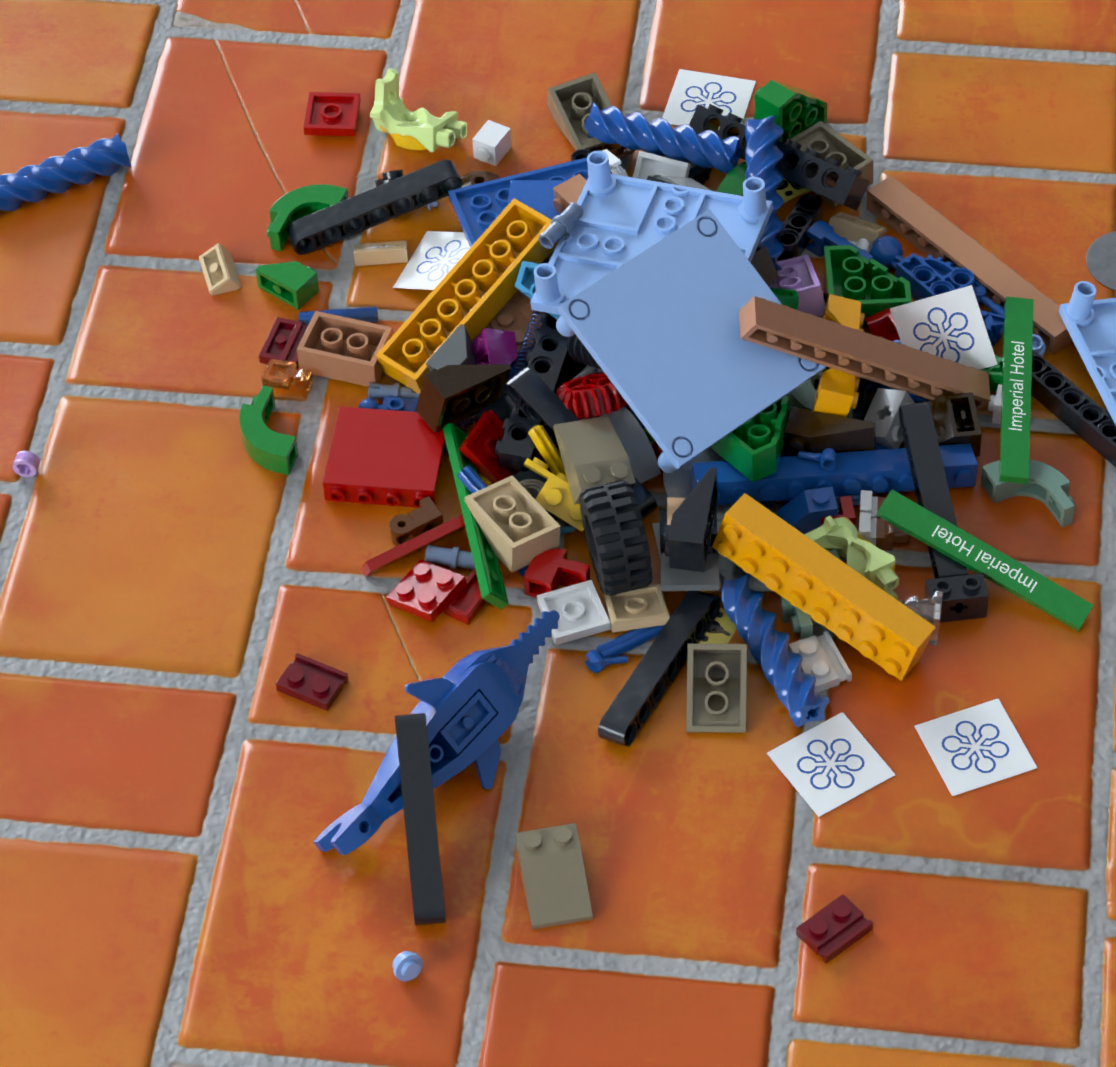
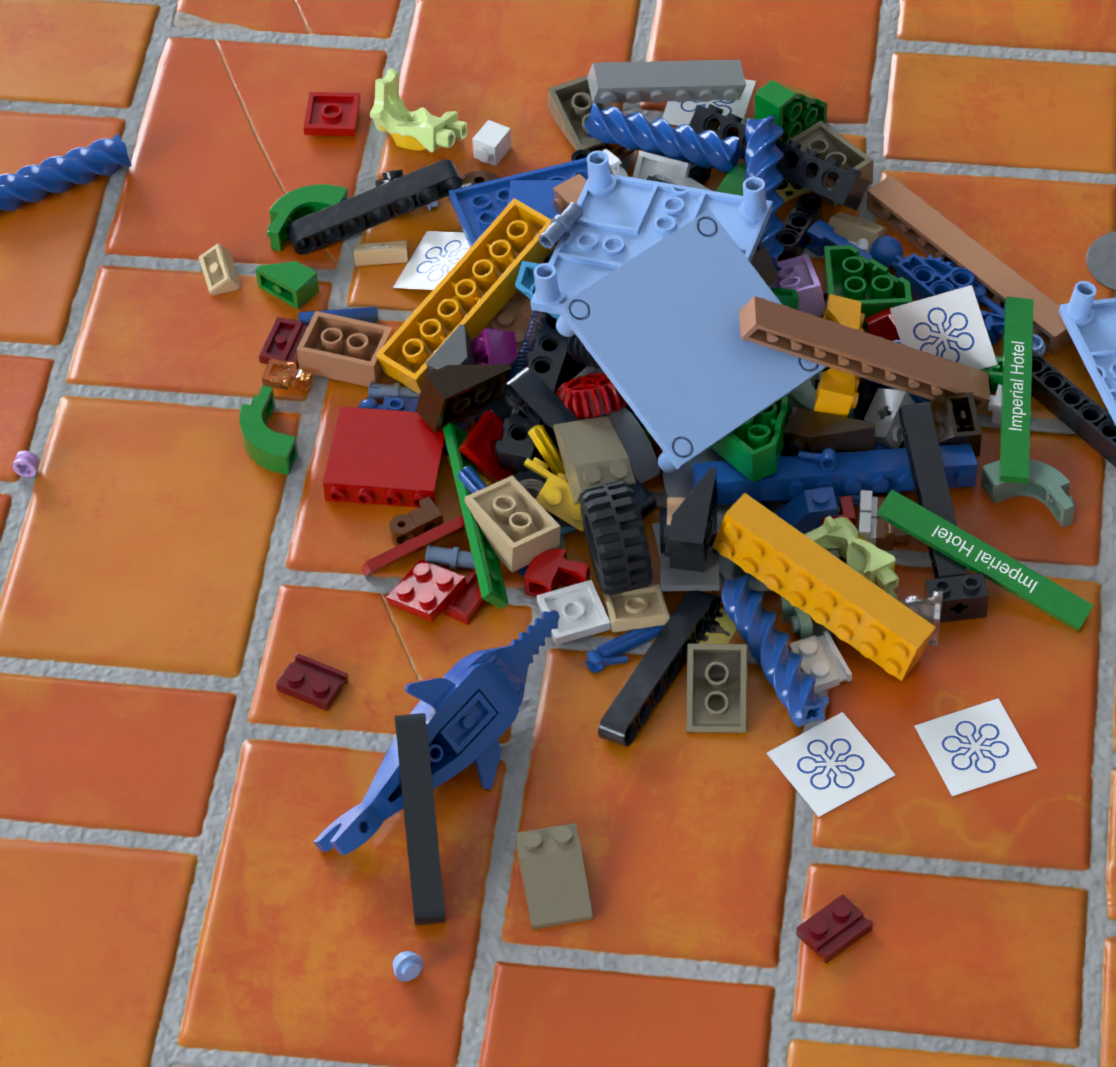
none -> light grey brick [587,60,746,104]

